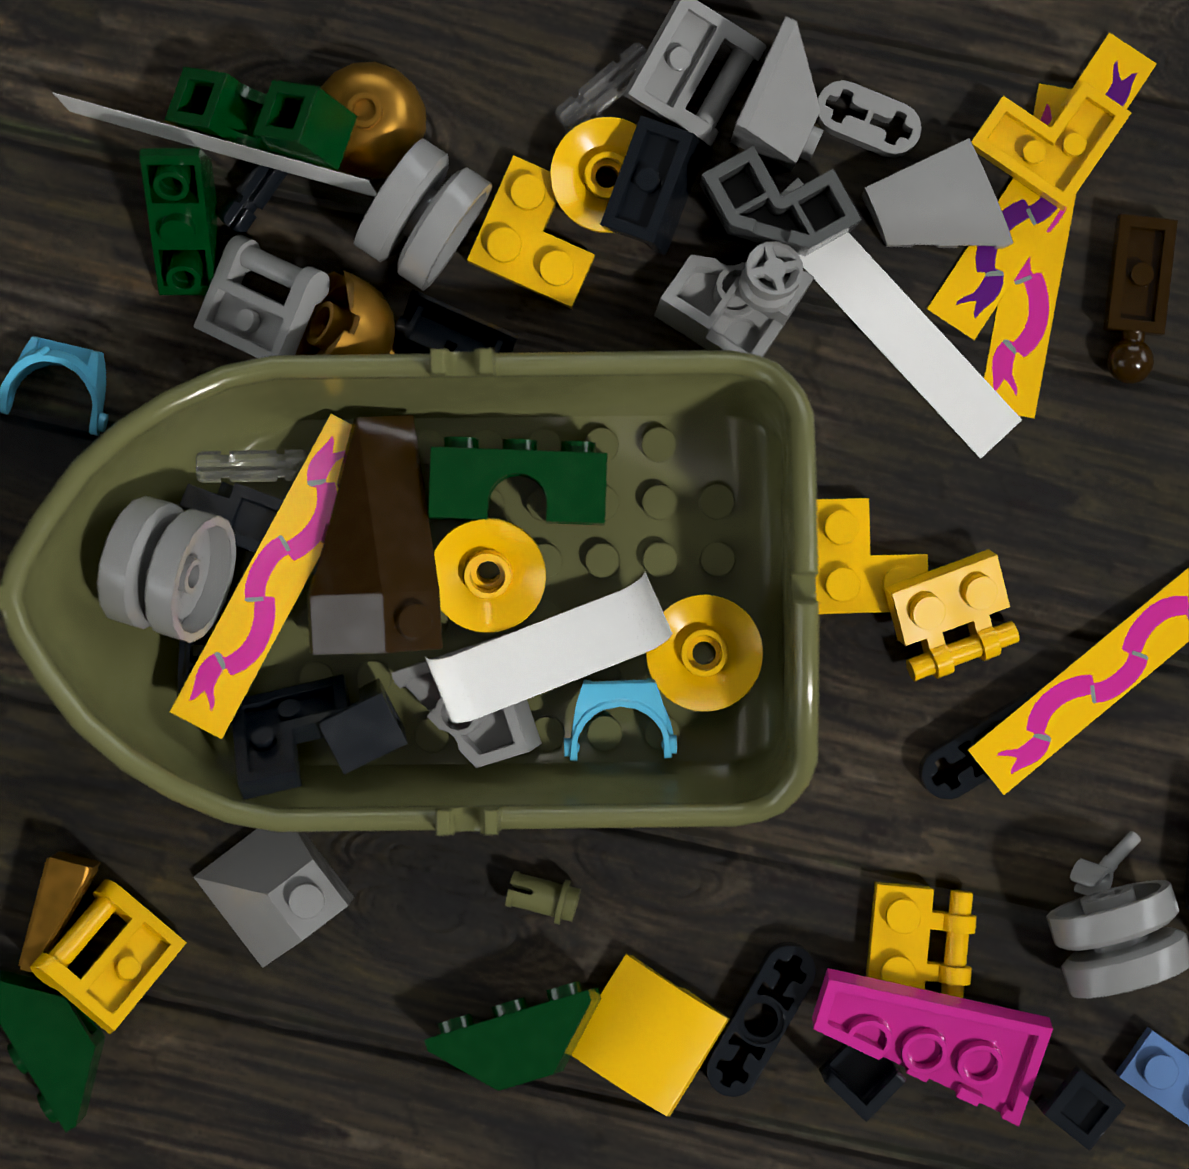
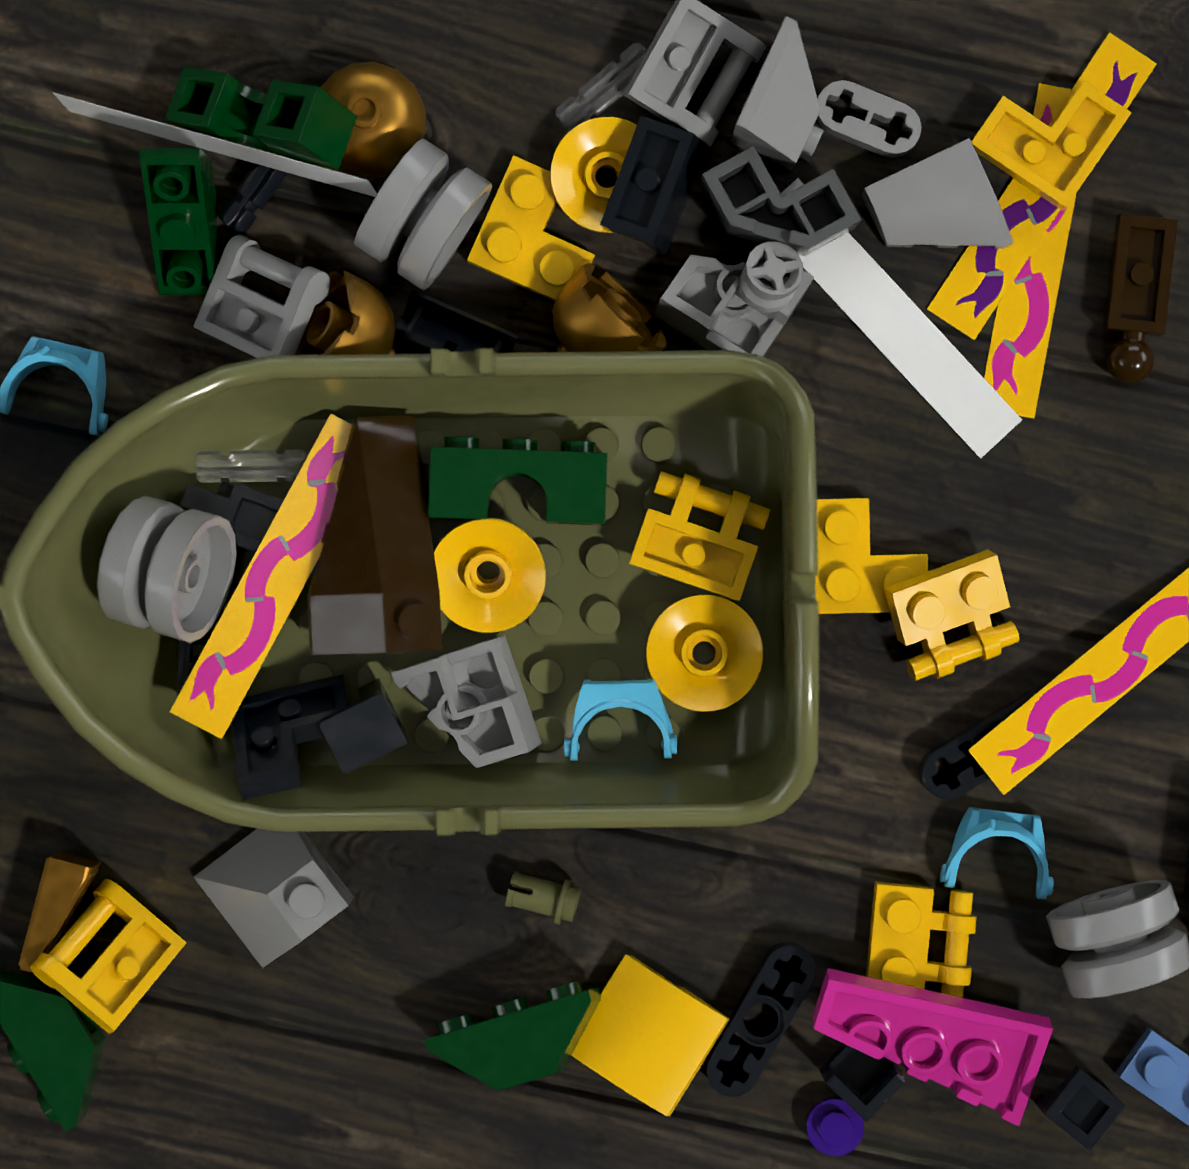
white sticker [425,572,672,723] -> none
light grey hand [1070,831,1141,896] -> none
none -> pearl gold cylinder [552,263,667,352]
none -> yellow plate [629,471,771,602]
none -> dark purple plate [806,1097,864,1156]
none -> medium azure helmet [940,807,1054,899]

